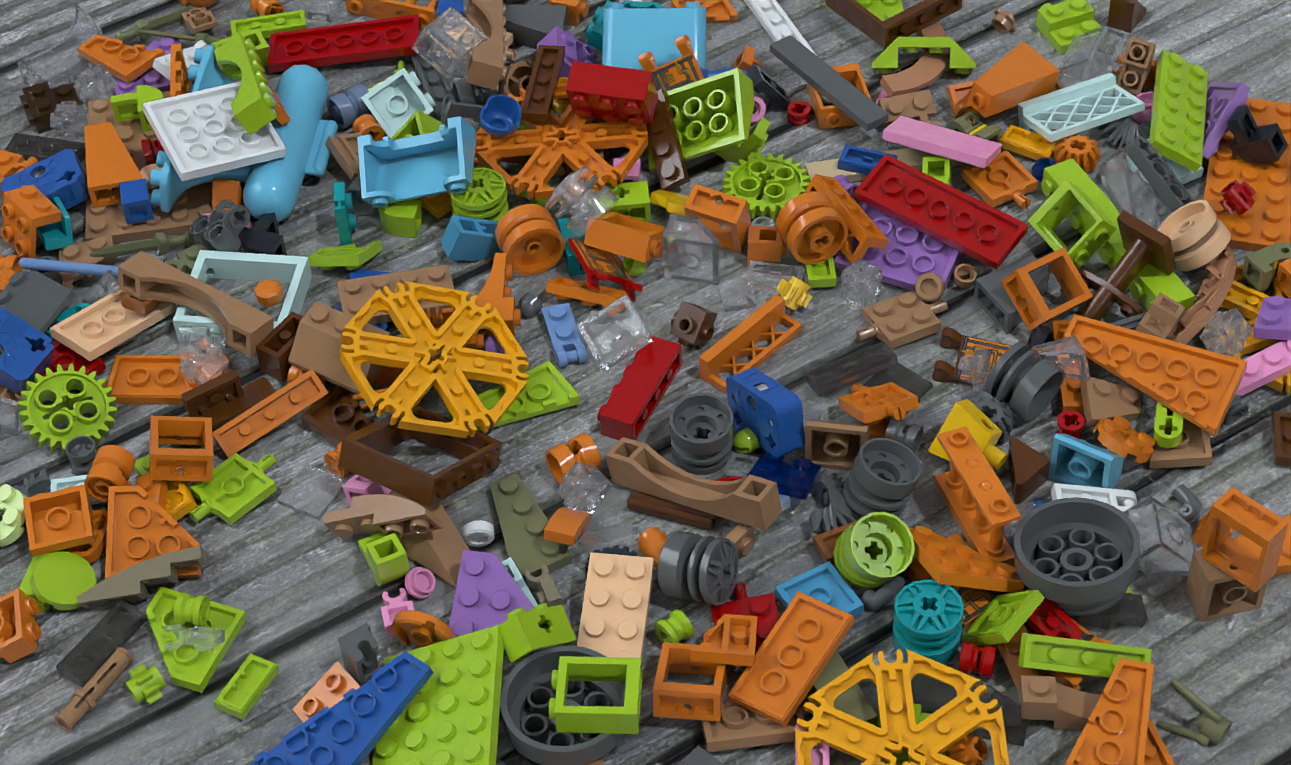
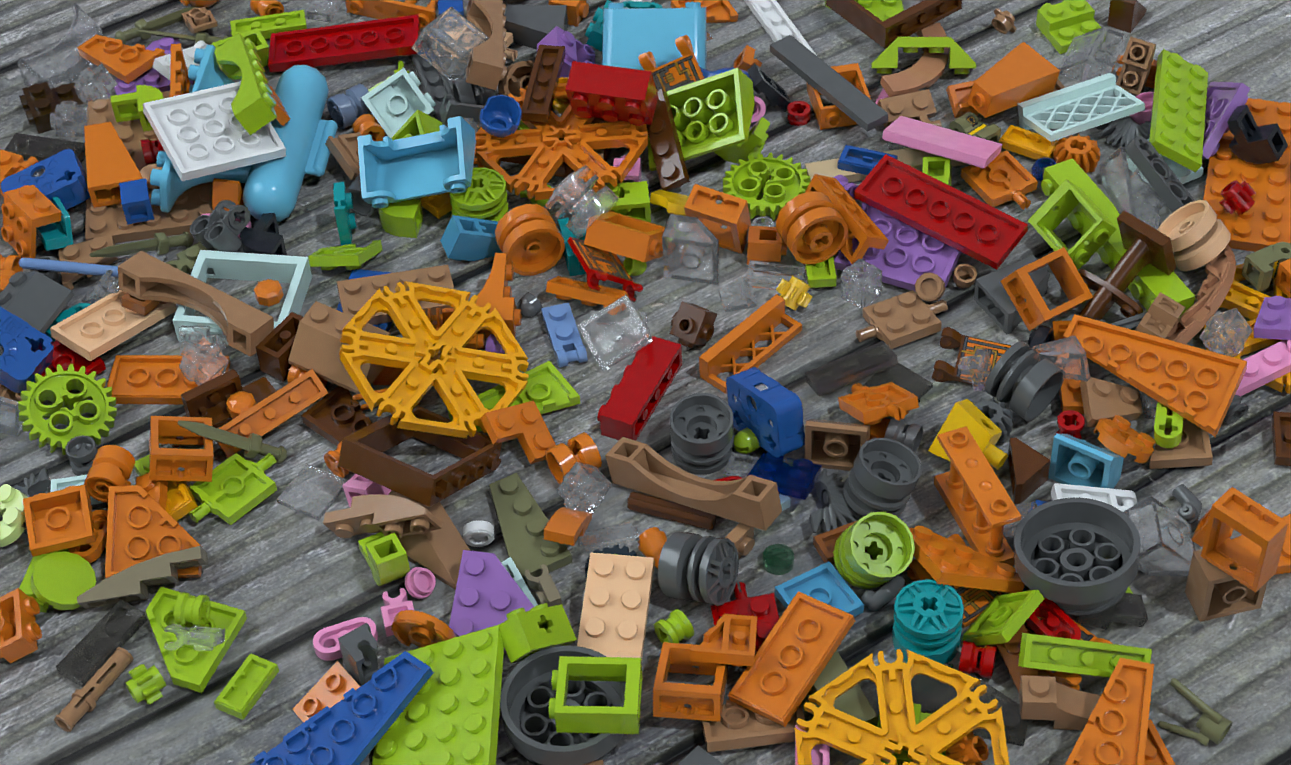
none -> olive sword [177,420,287,463]
none -> orange tile [226,391,256,419]
none -> bright pink plate [313,617,378,661]
none -> orange plate [480,400,556,464]
none -> clear green tile [763,544,794,575]

